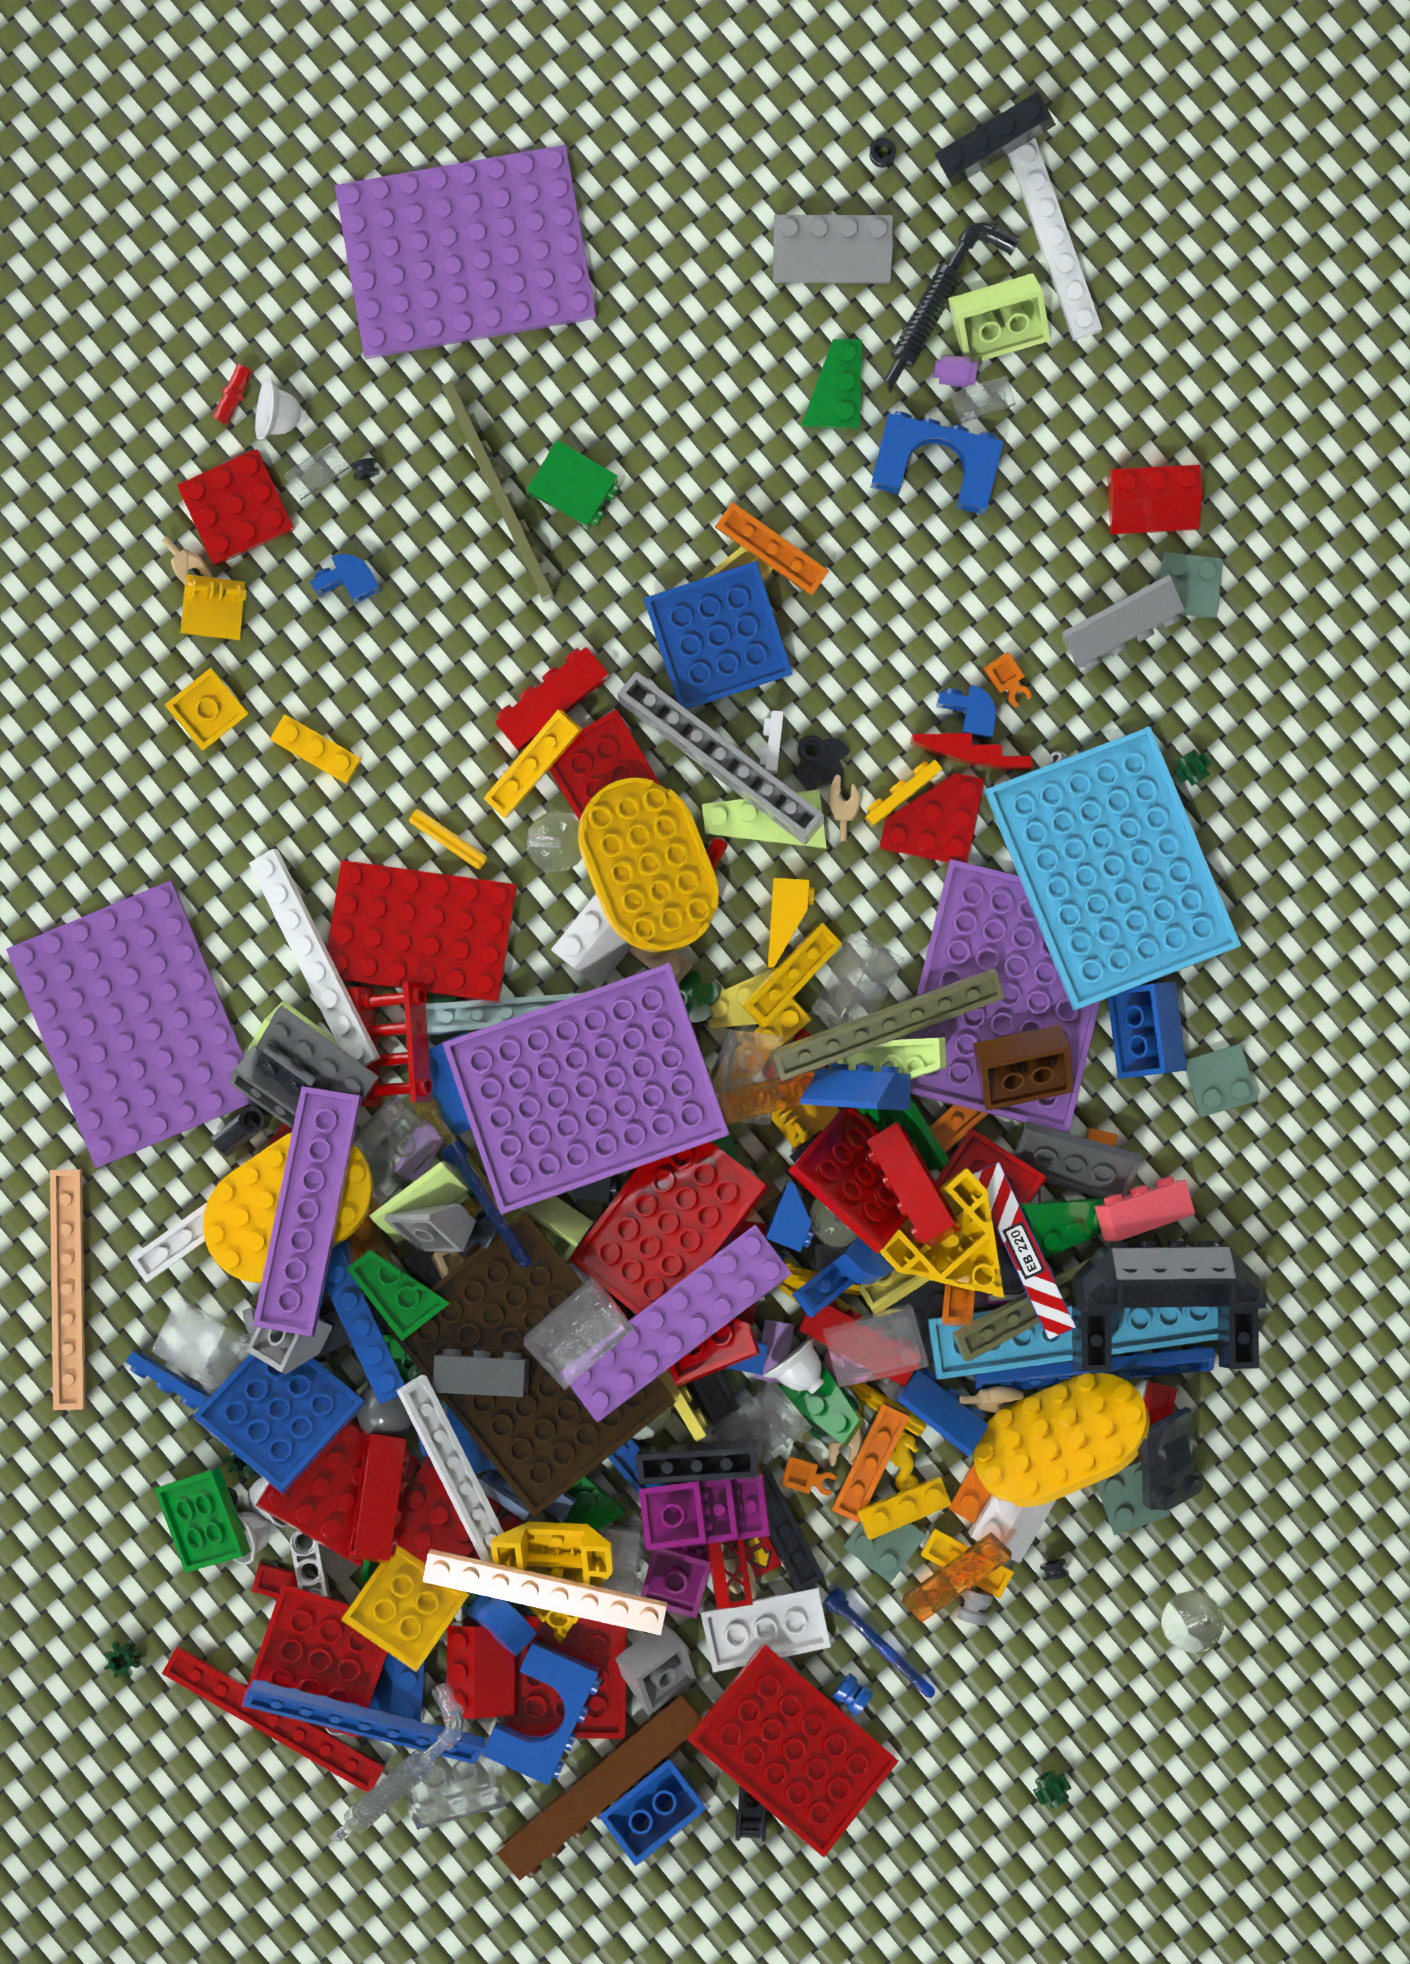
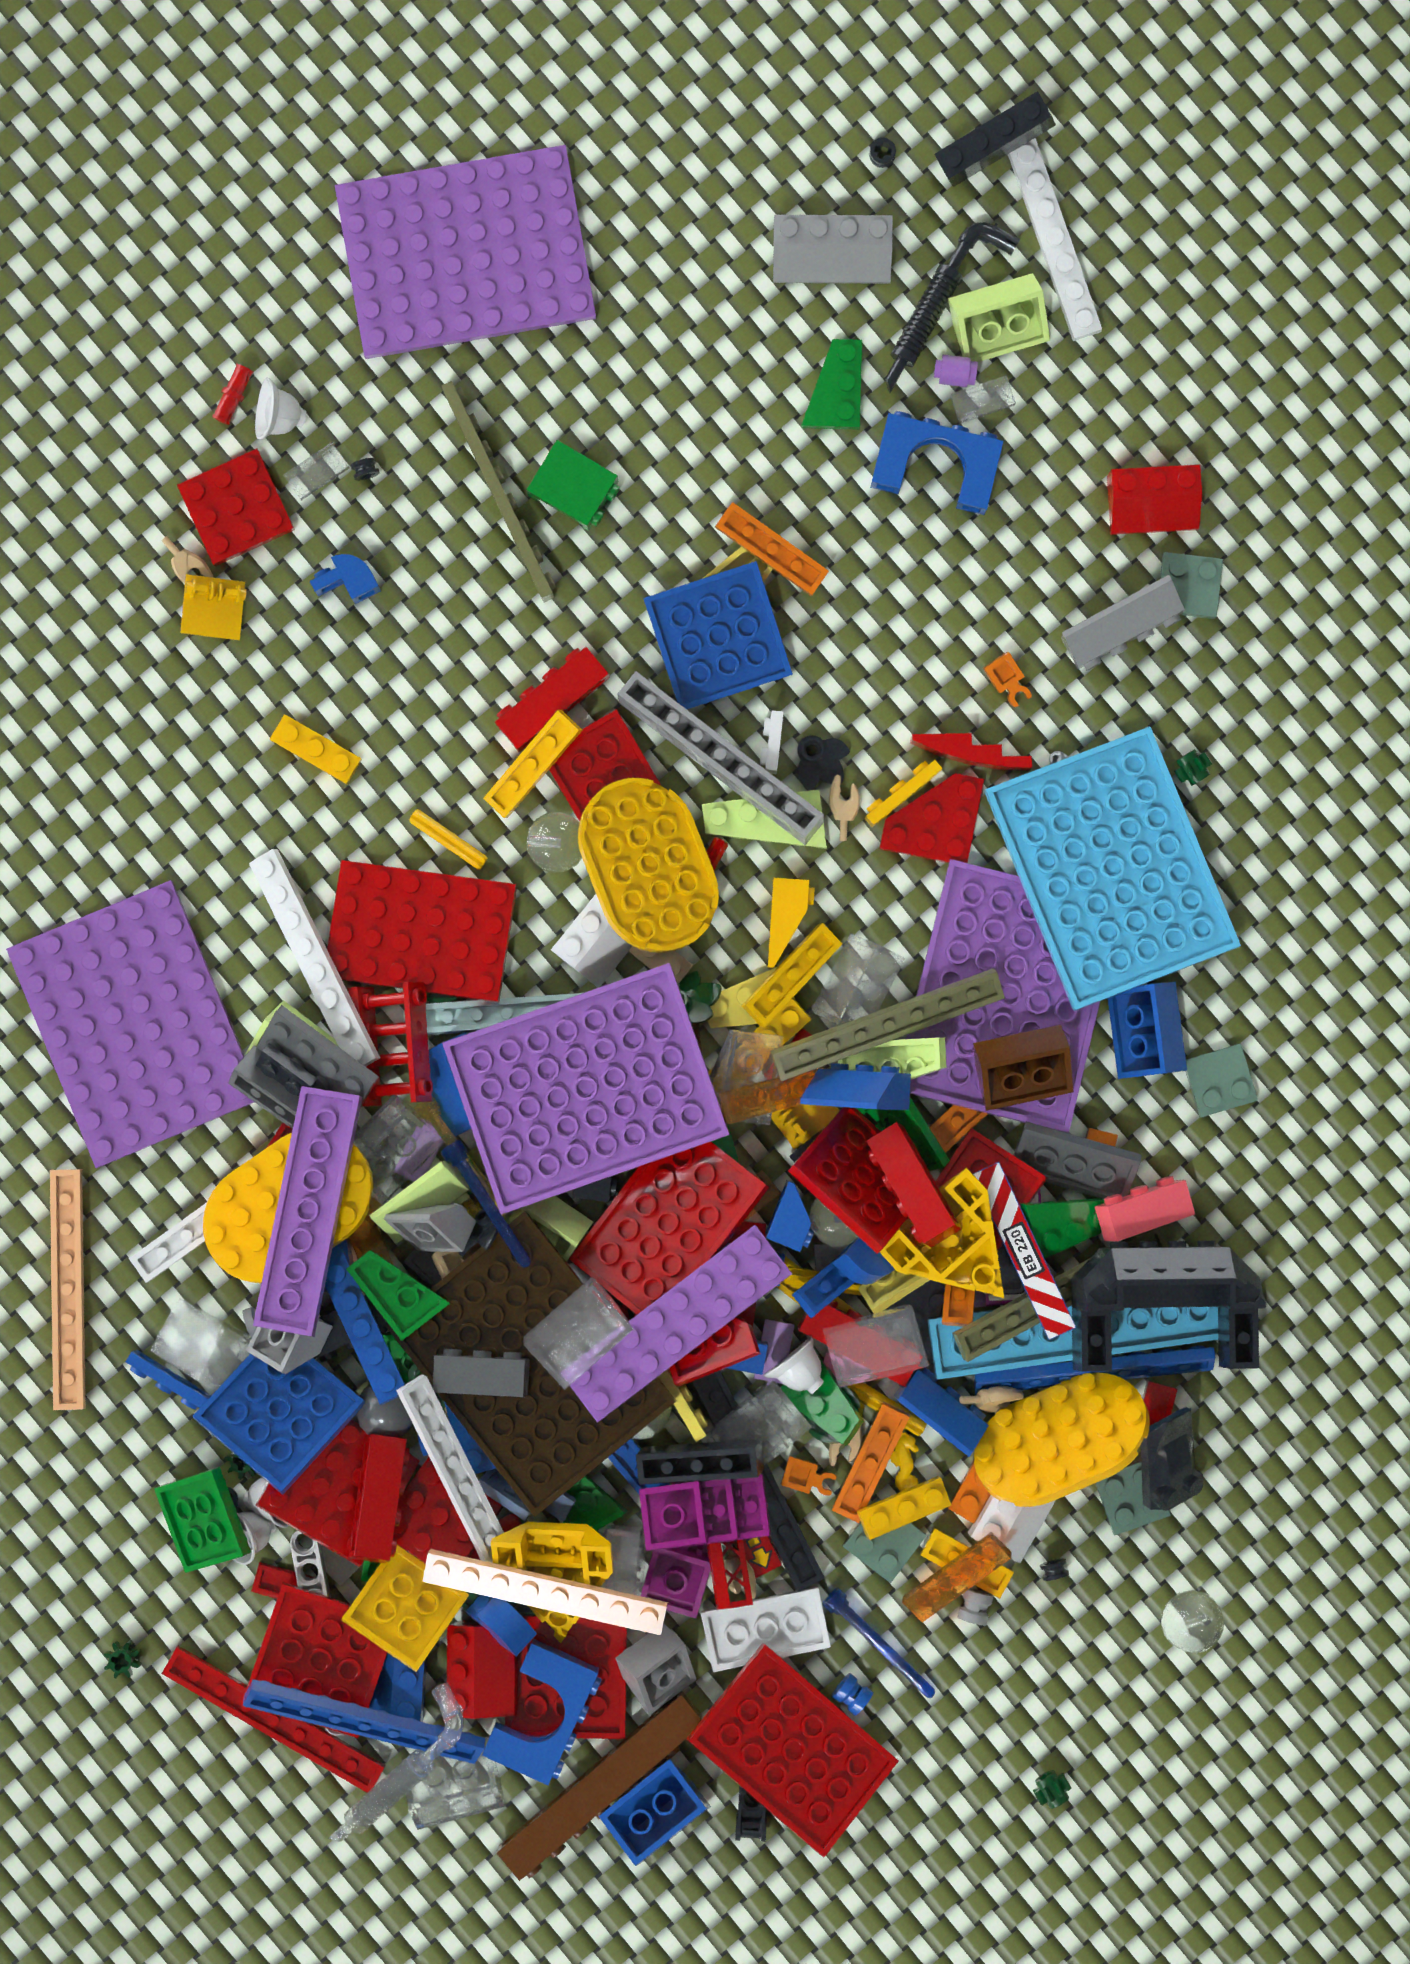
yellow plate [165,668,249,751] -> none
black piece [211,1106,271,1157] -> none
blue brick [936,685,996,740] -> none

